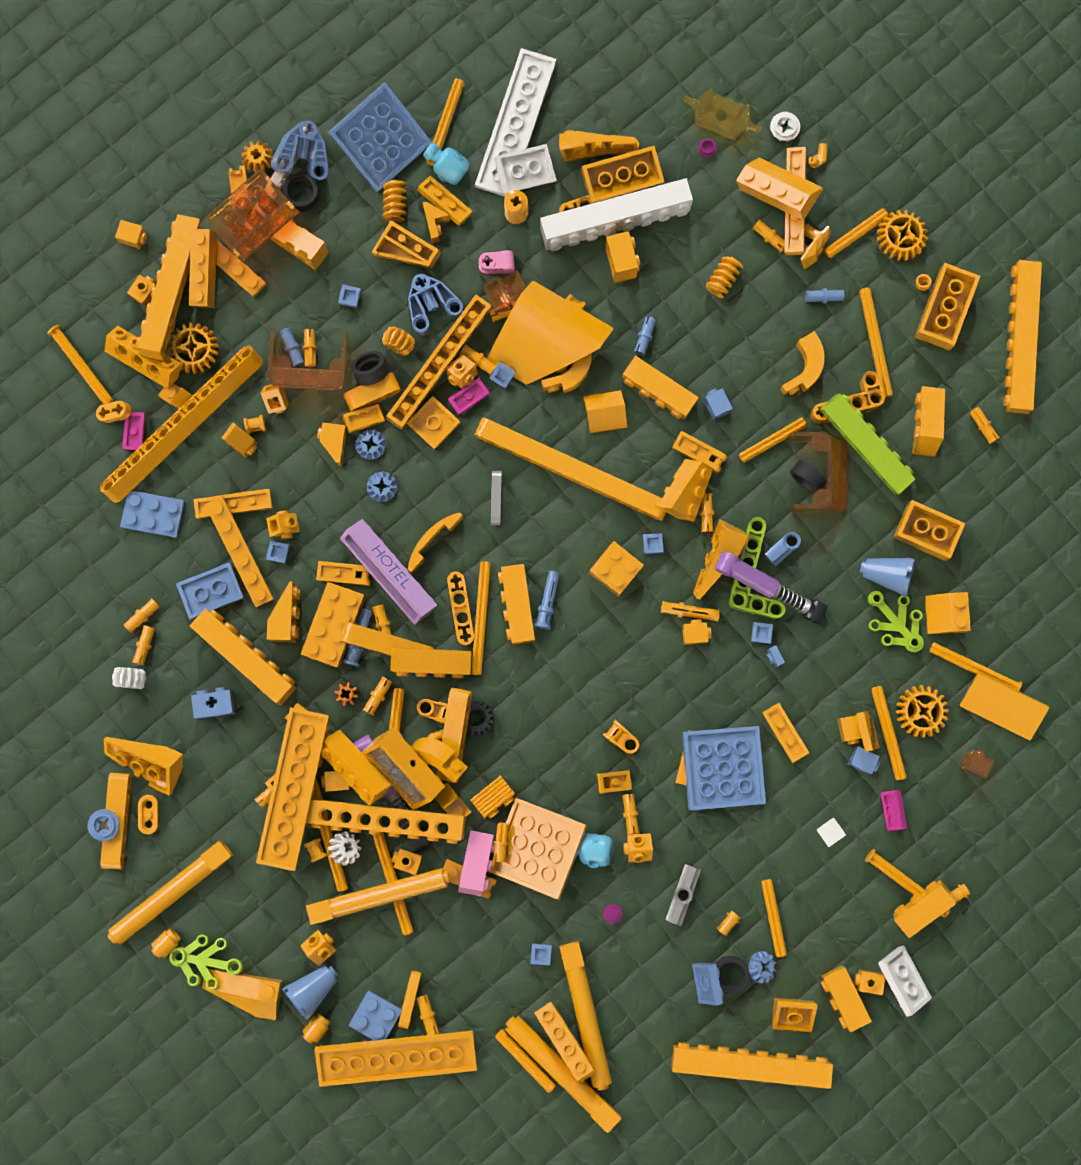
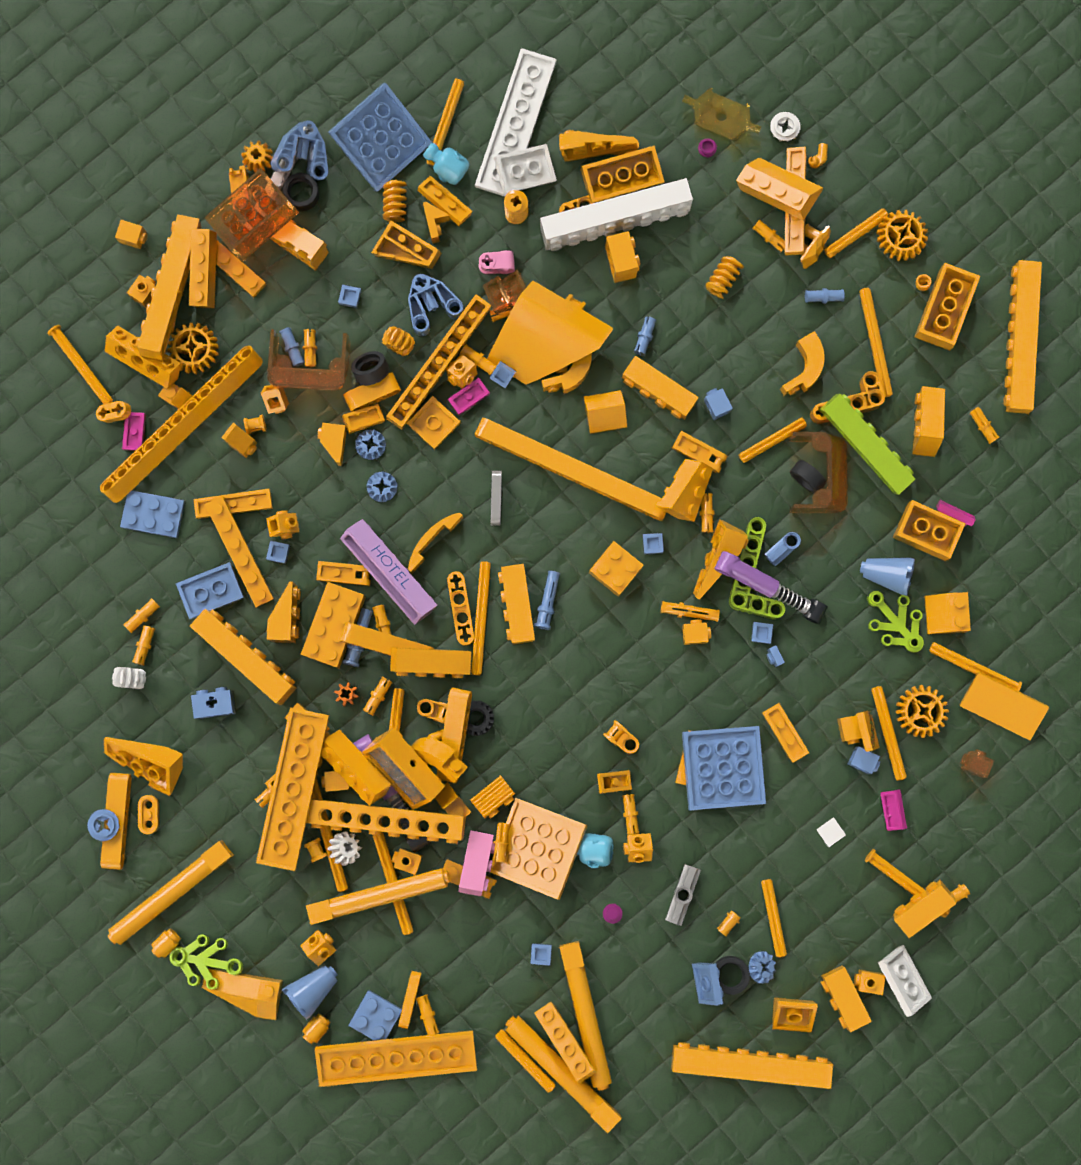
none -> dark pink plate [936,500,976,527]

